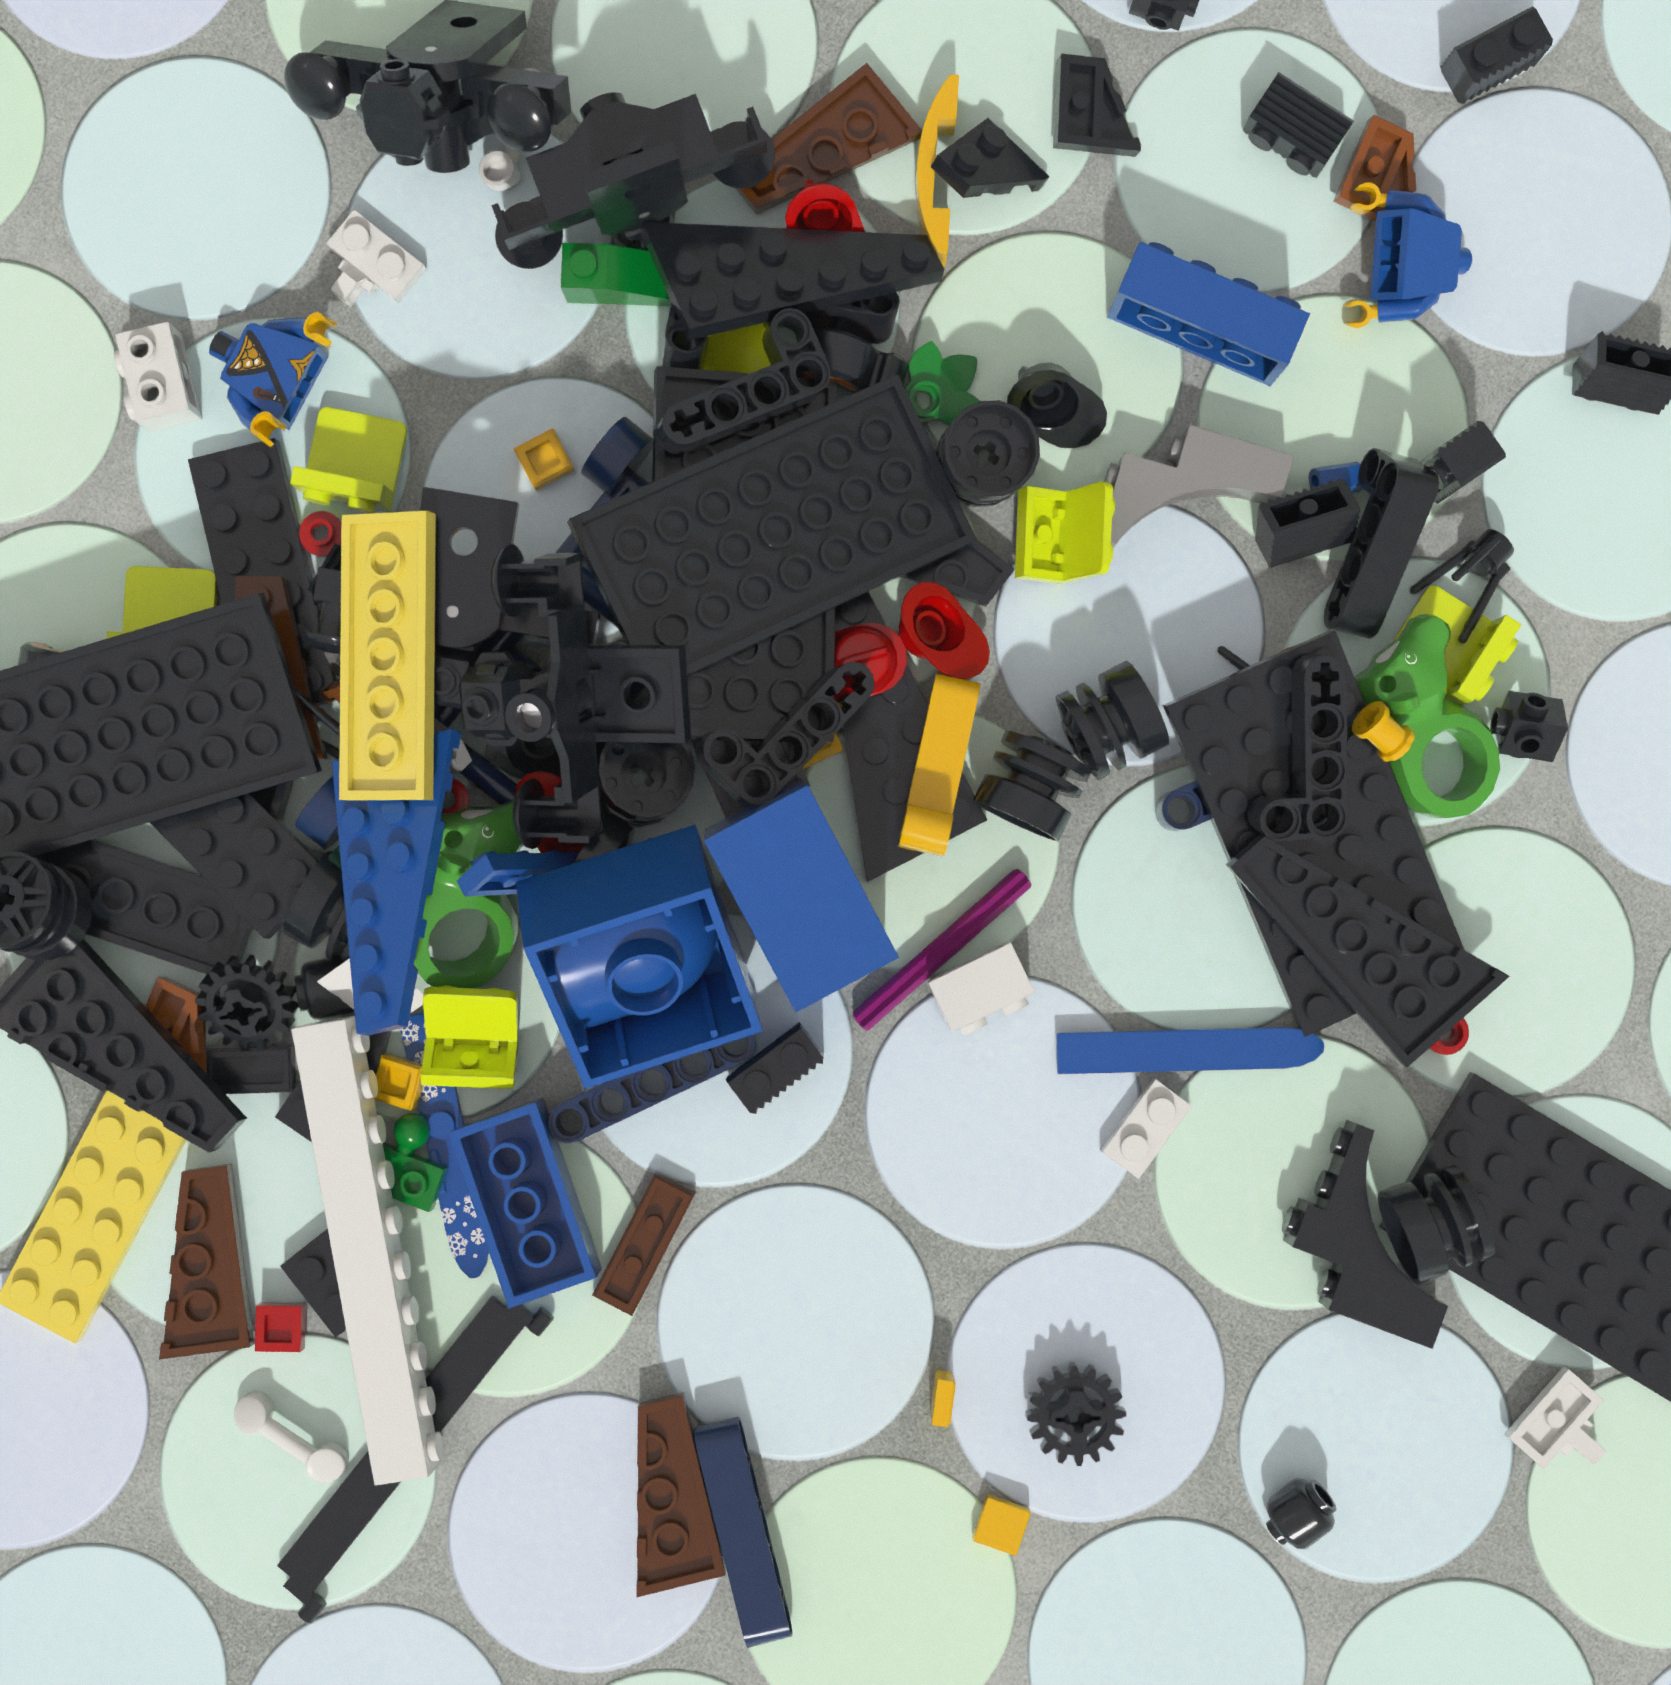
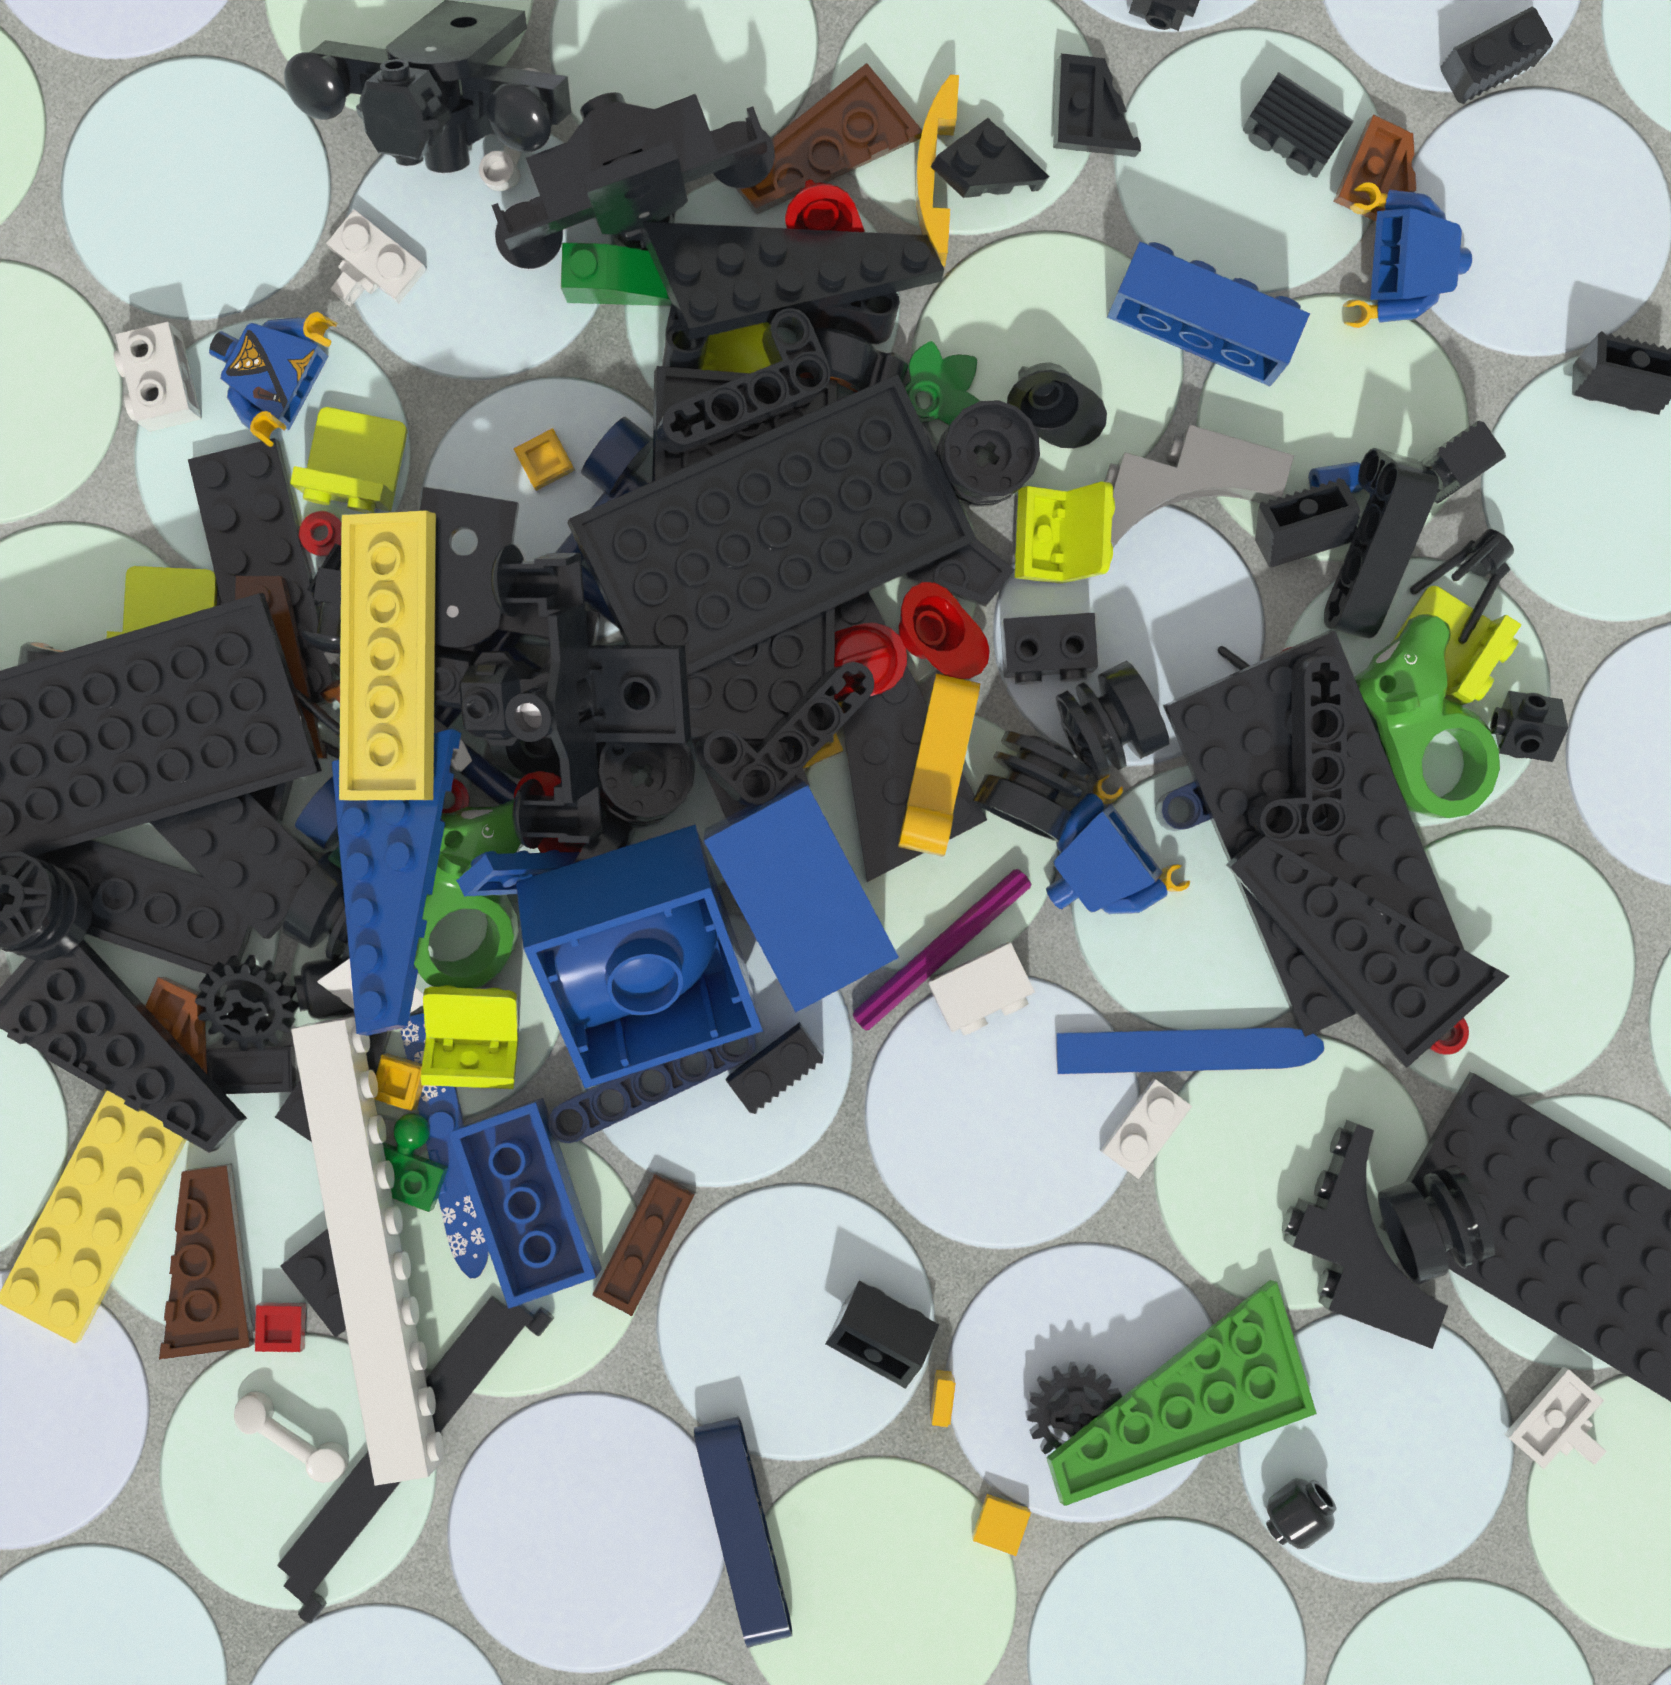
reddish brown wing [636,1392,726,1598] -> none
yellow bush [1352,701,1415,762] -> none
none -> black brick [825,1280,939,1389]
none -> black brick [1000,613,1098,685]
none -> blue torso [1046,775,1190,914]
none -> bright green wing [1046,1280,1317,1506]

